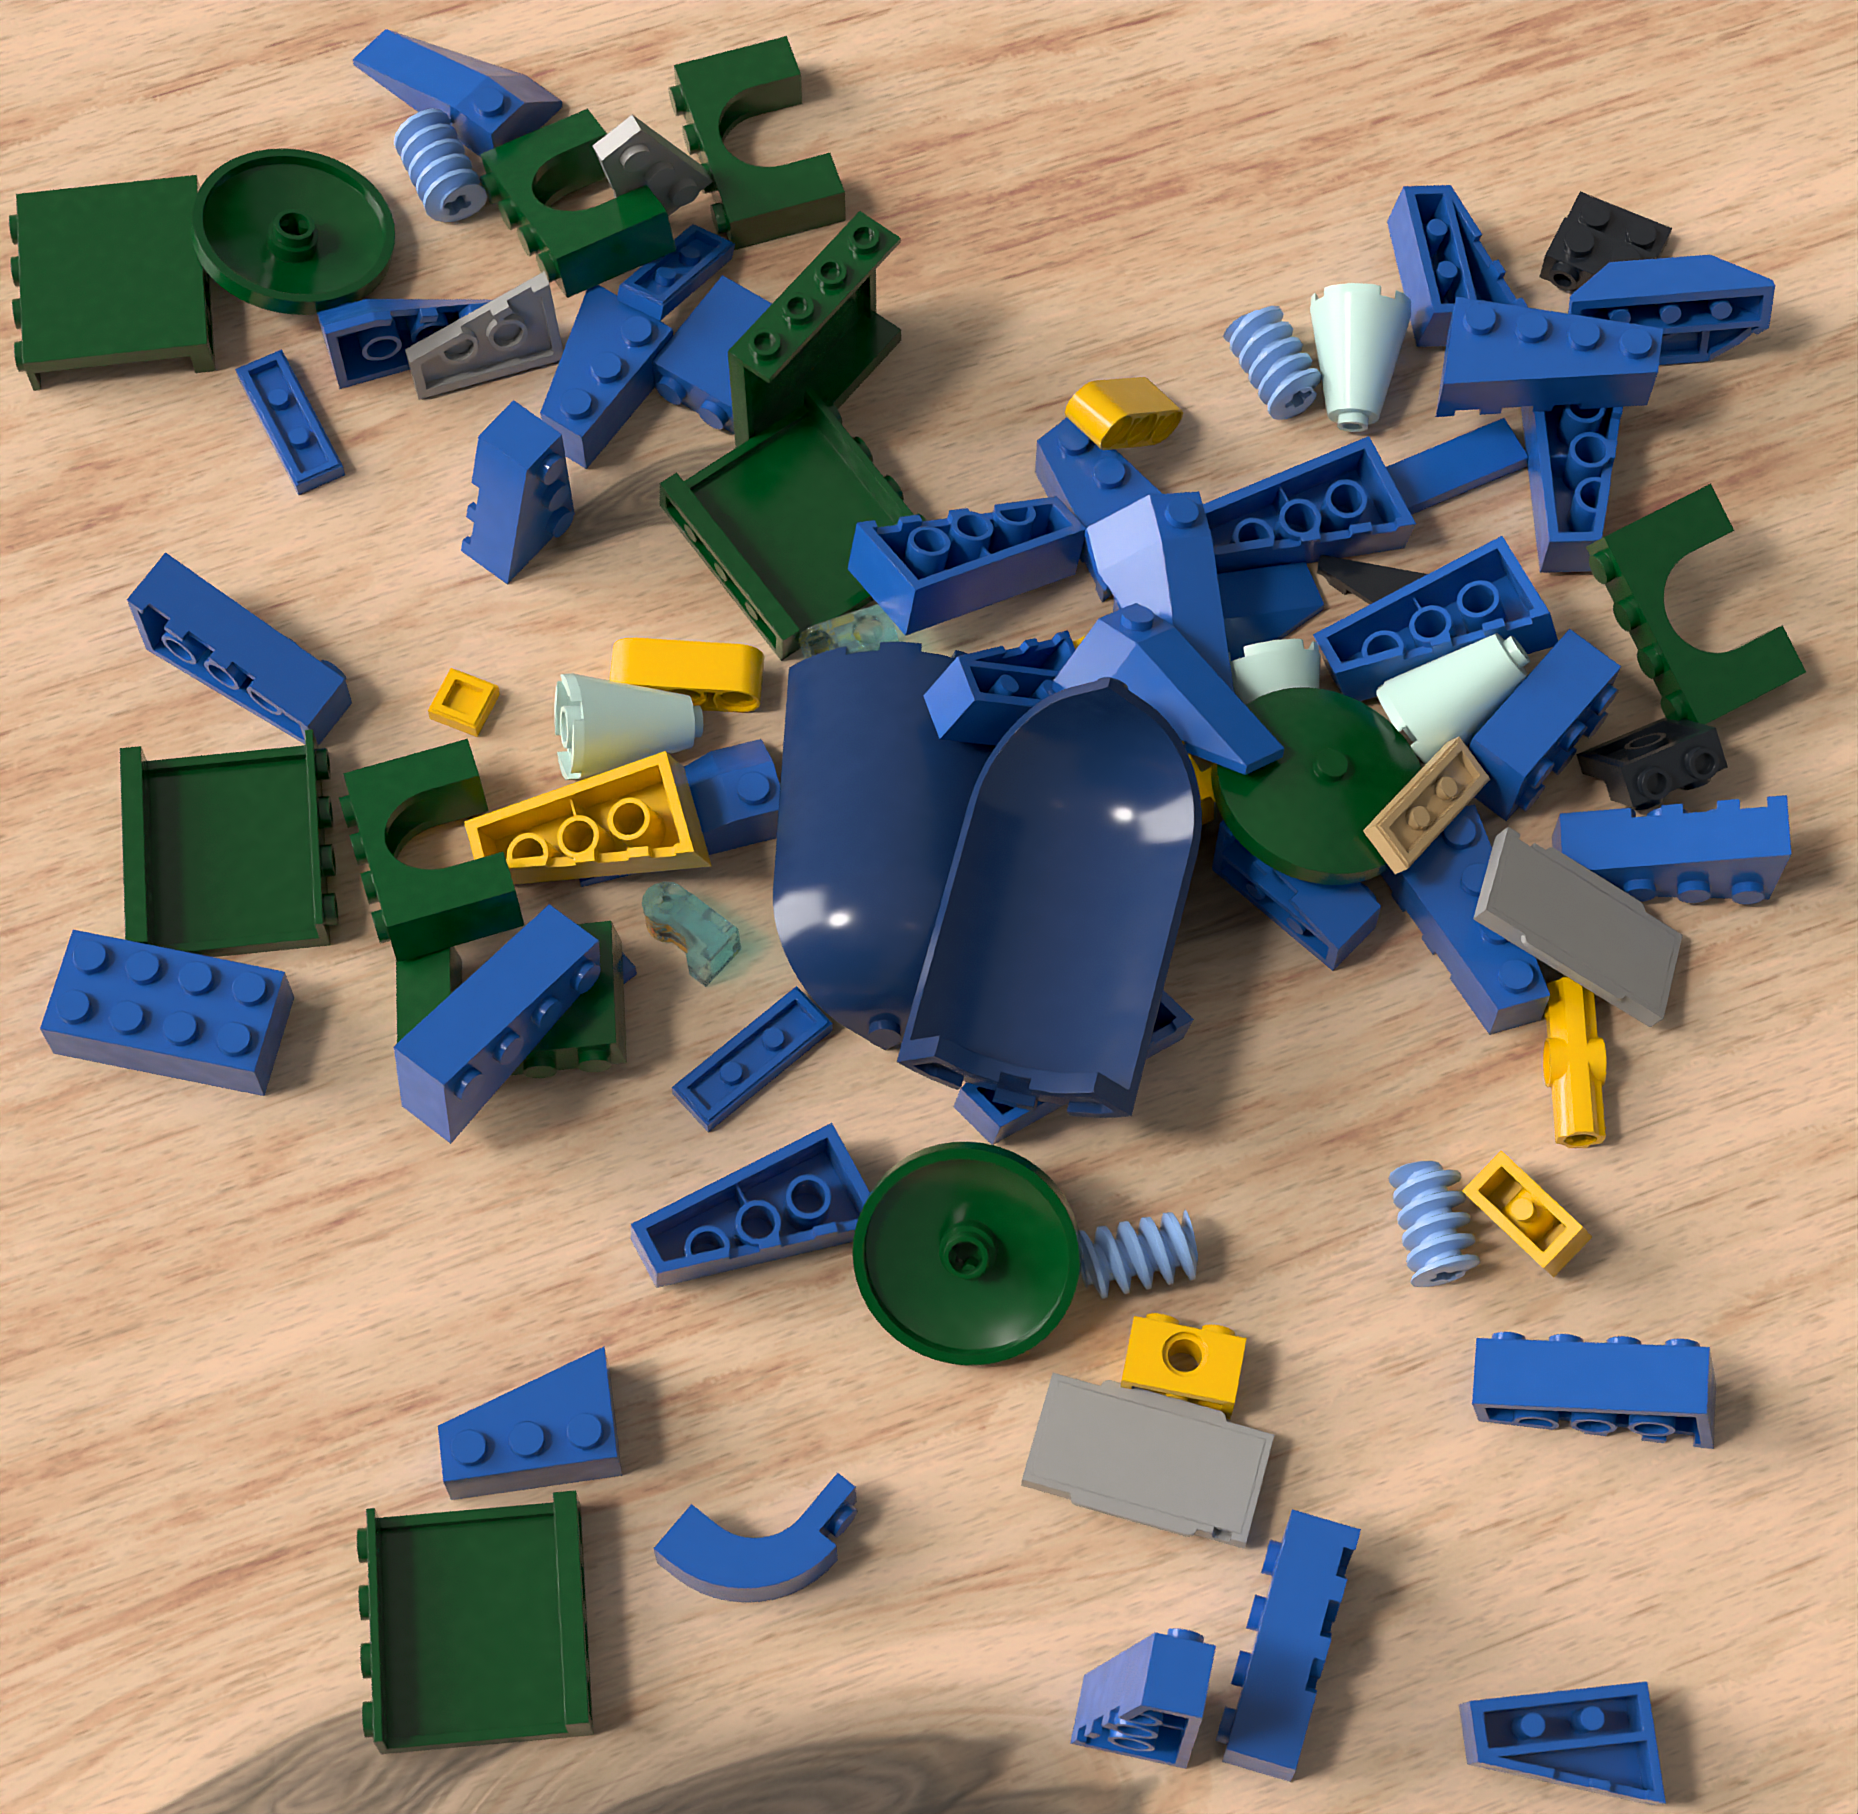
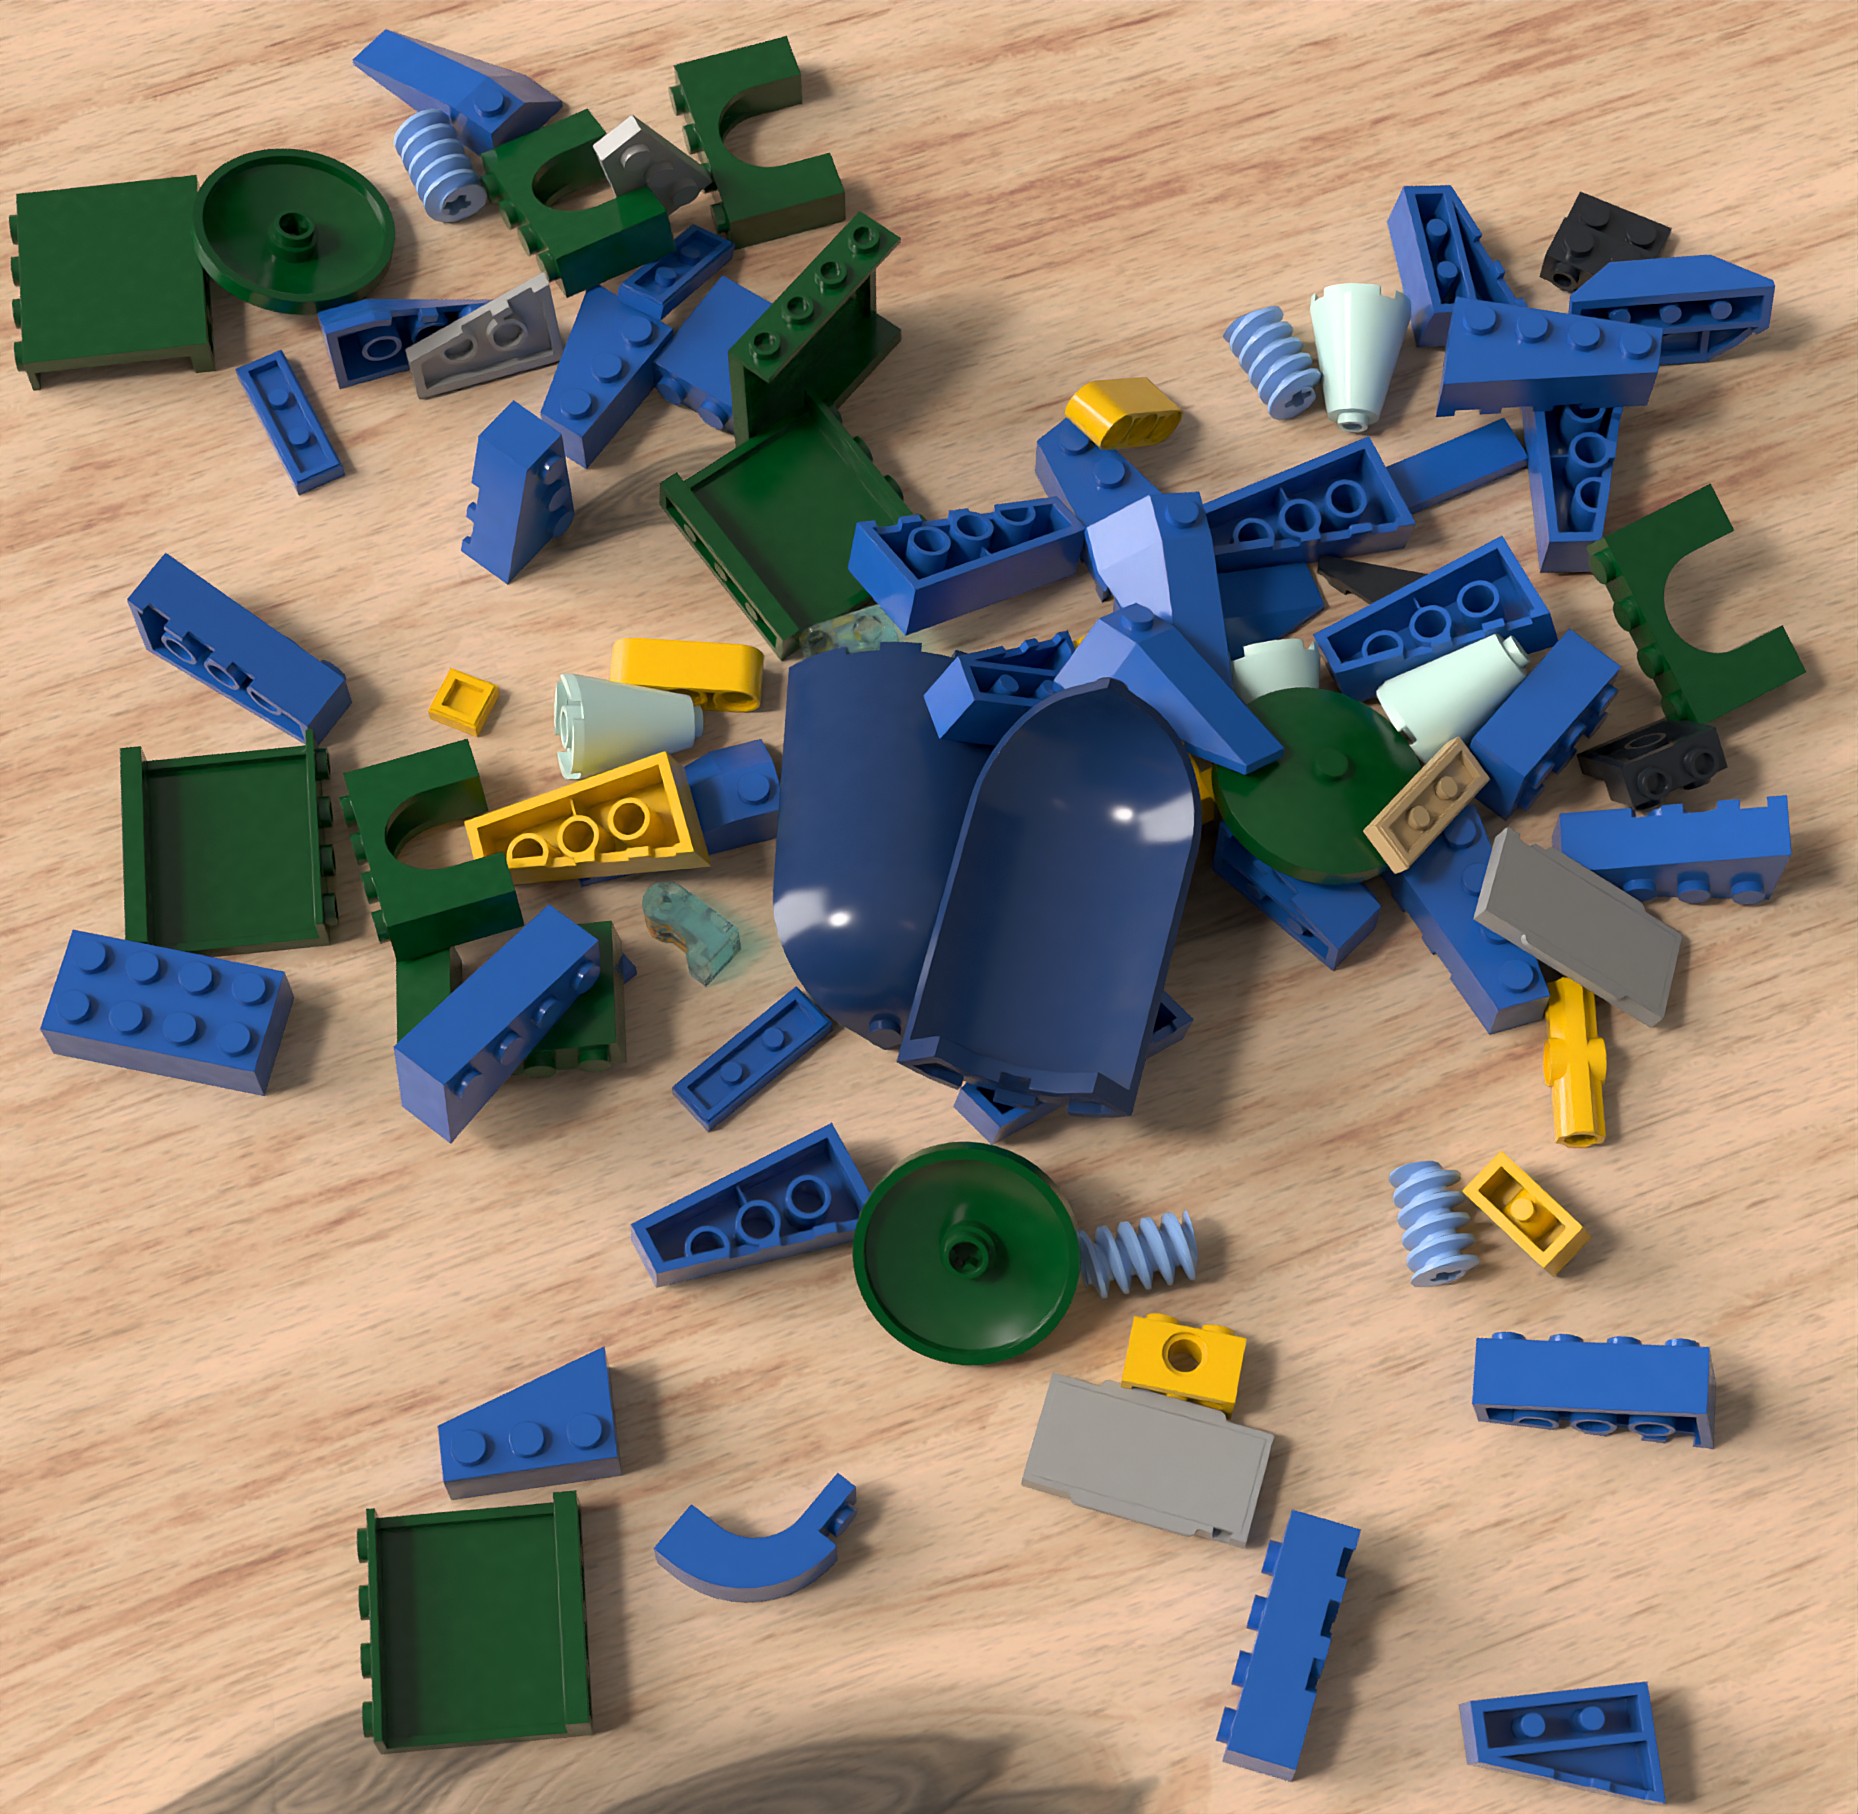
blue wedge [1070,1628,1216,1769] -> none

